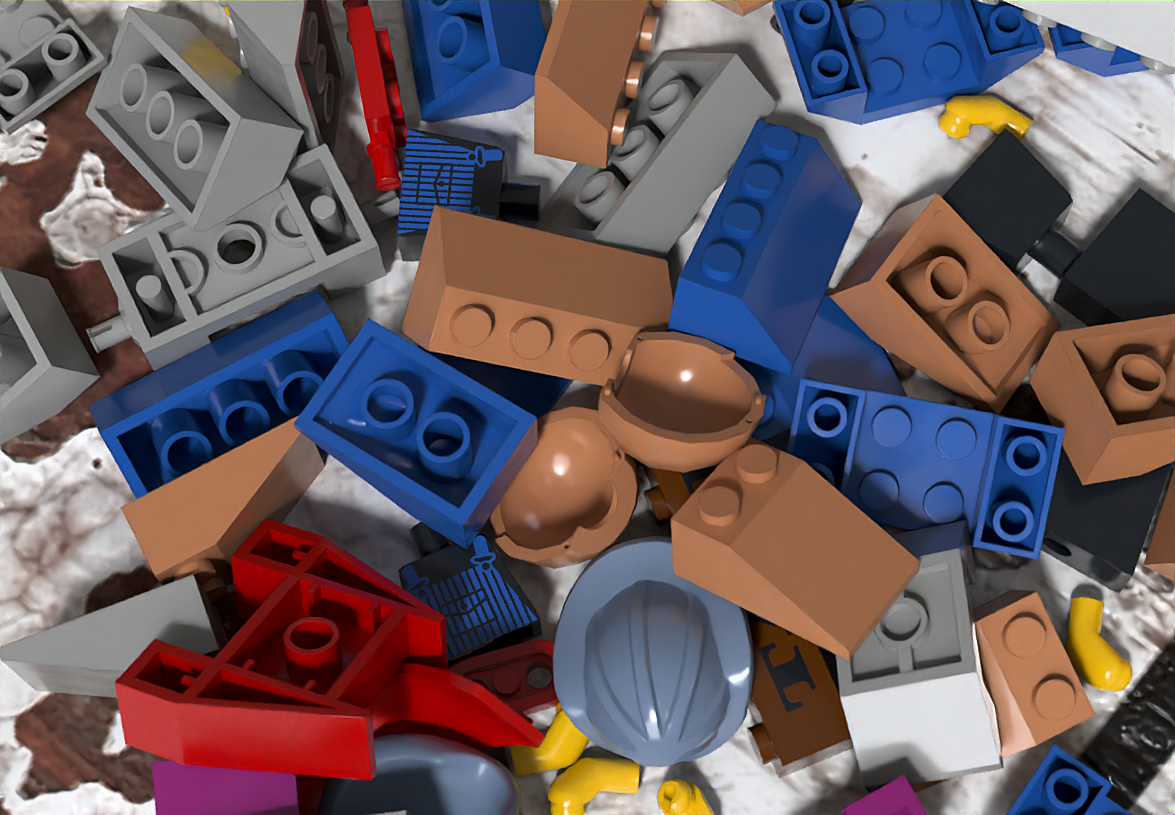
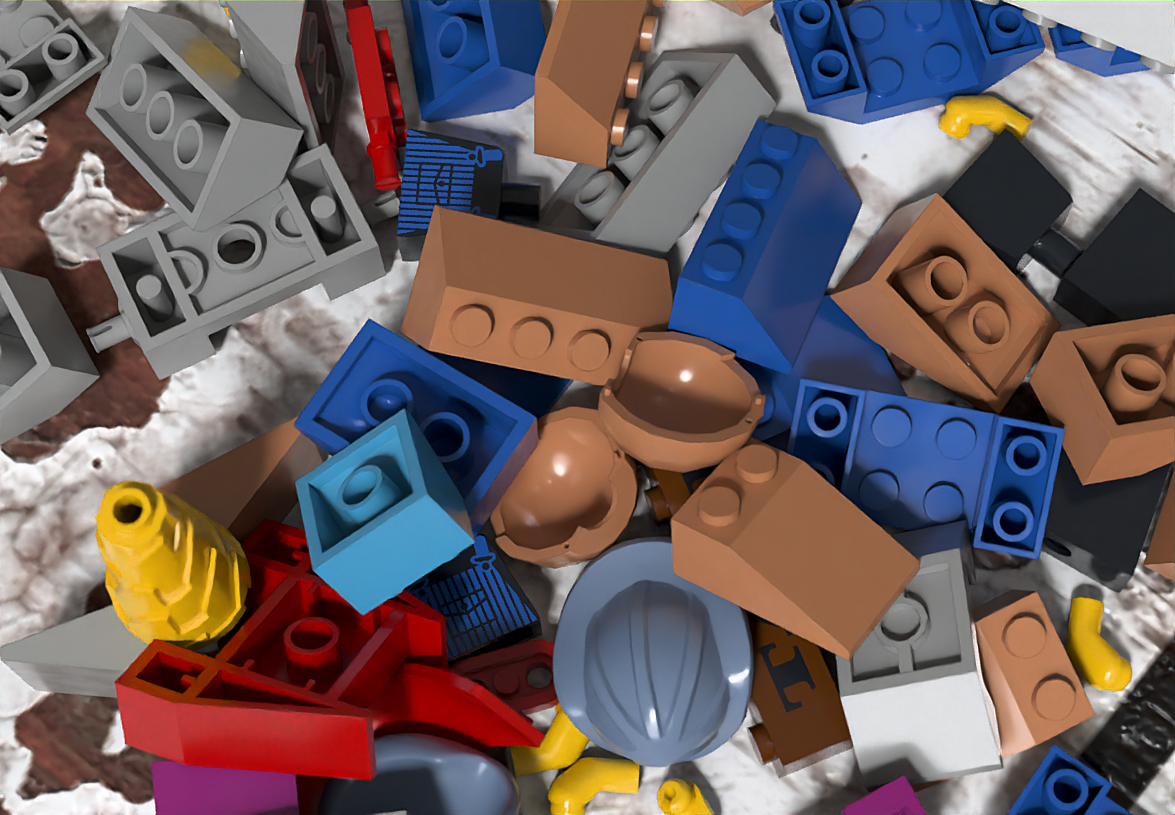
blue slope [88,289,349,499] -> none
none -> yellow cone [95,480,251,651]
none -> dark azure slope [295,408,475,615]

